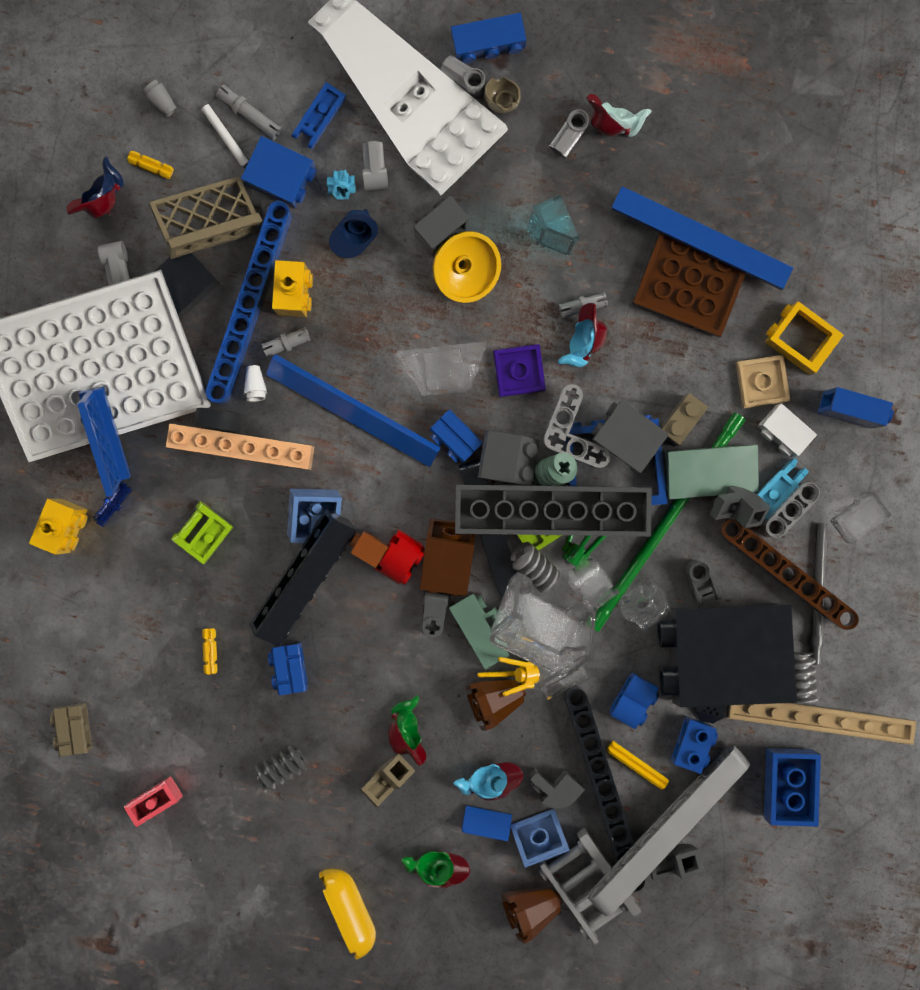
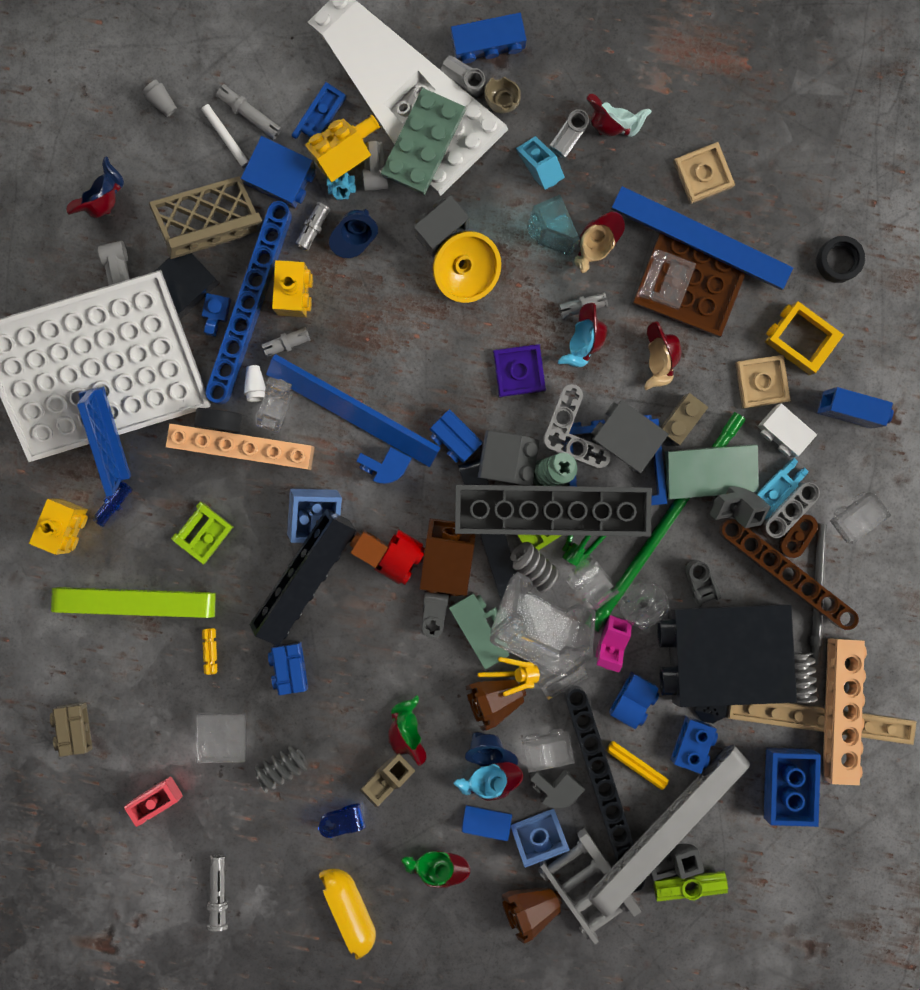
yellow axle [127,151,174,179] -> none
clear wing [396,341,487,397] -> none
none -> lime beam [51,587,216,618]
none -> clear plate [197,713,246,763]
none -> blue plate [202,293,231,337]
none -> light grey pin [207,855,228,931]
none -> clear brick [256,377,293,433]
none -> light grey pin [295,202,331,251]
none -> yellow brick [305,114,380,182]
none -> clear blue piece [319,803,366,838]
none -> blue brick [357,447,412,484]
none -> sand green plate [381,88,466,195]
none -> dark blue piece [465,732,518,767]
none -> medium azure slope [516,136,565,190]
none -> clear brick [521,729,575,773]
none -> tan hair [574,212,625,273]
none -> dark pink brick [595,615,632,673]
none -> clear plate [638,250,696,310]
none -> hair [644,321,682,390]
none -> lime piece [653,871,728,902]
none -> tan tile [673,142,735,204]
none -> reddish brown plate [779,514,818,558]
none -> black tyre [816,236,865,283]
none -> light nougat brick [822,638,867,785]

